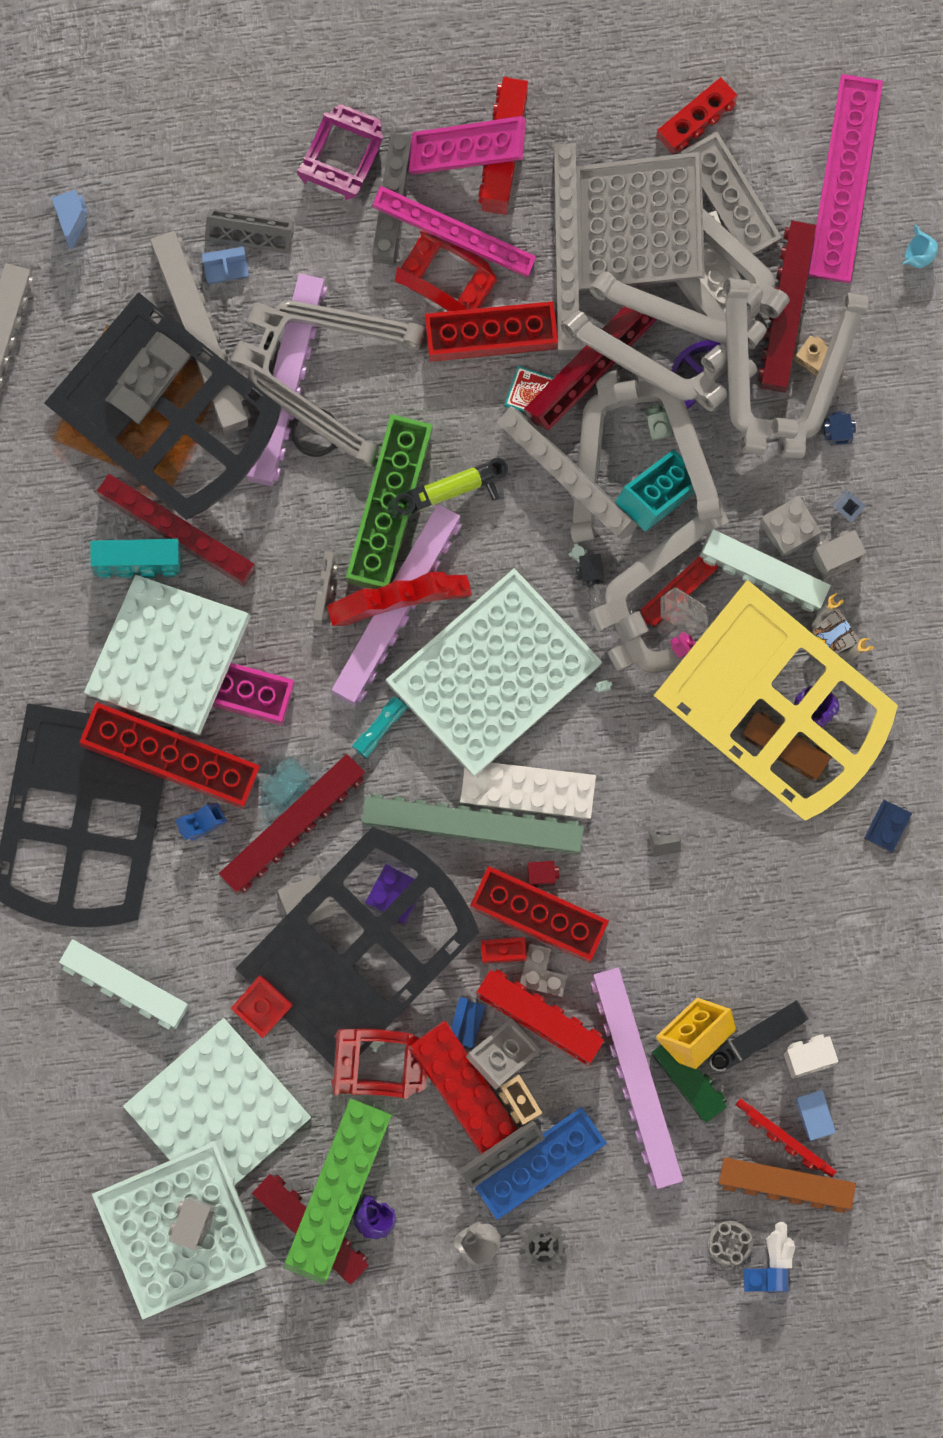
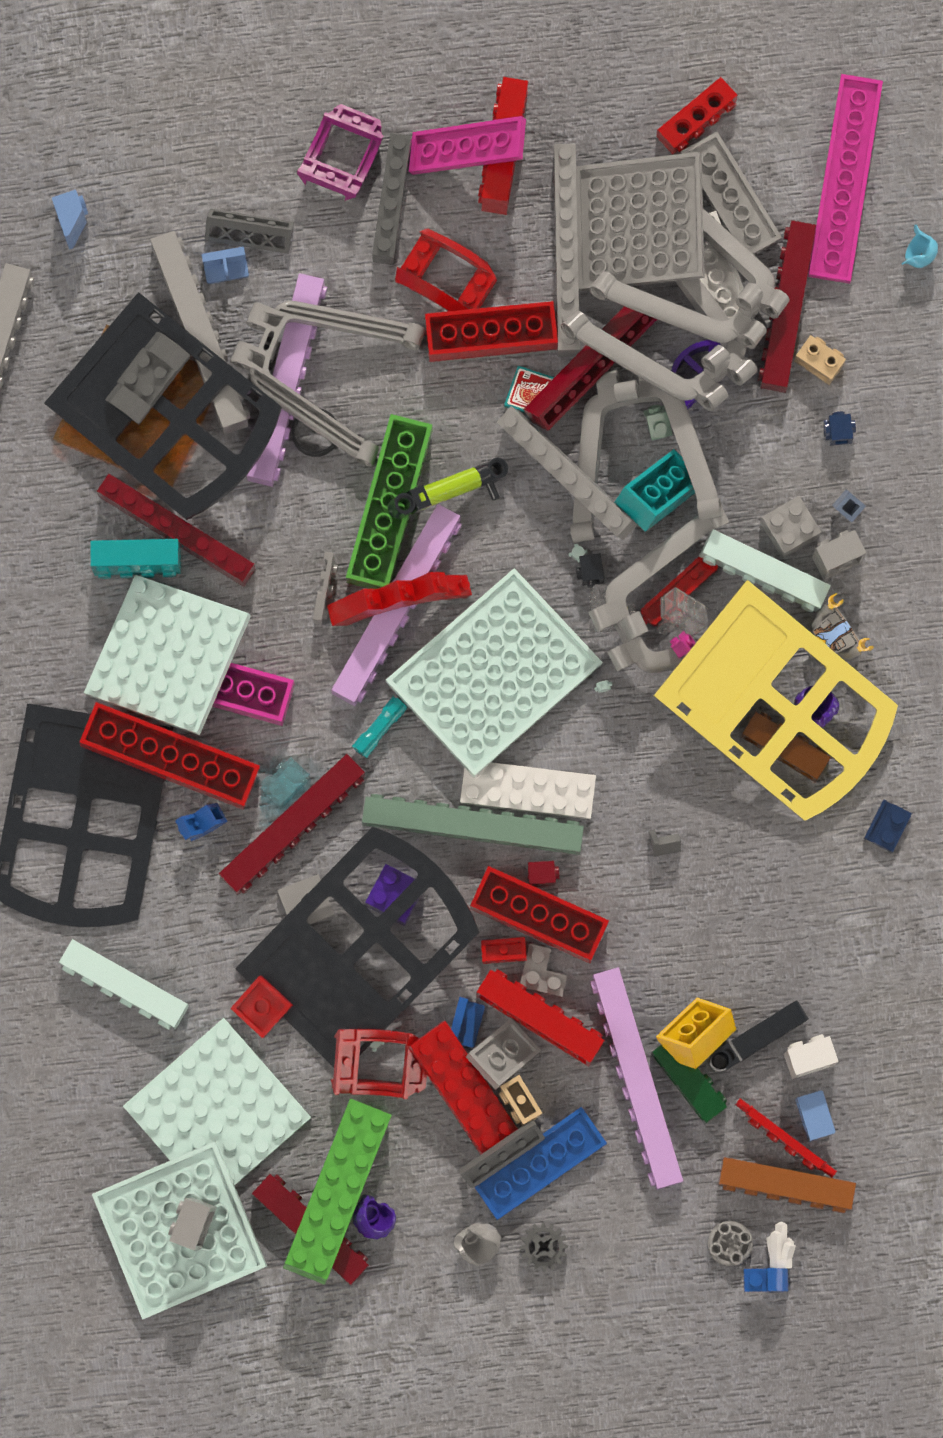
dark pink plate [371,186,536,277] -> none
light grey piece [722,278,869,459] -> none

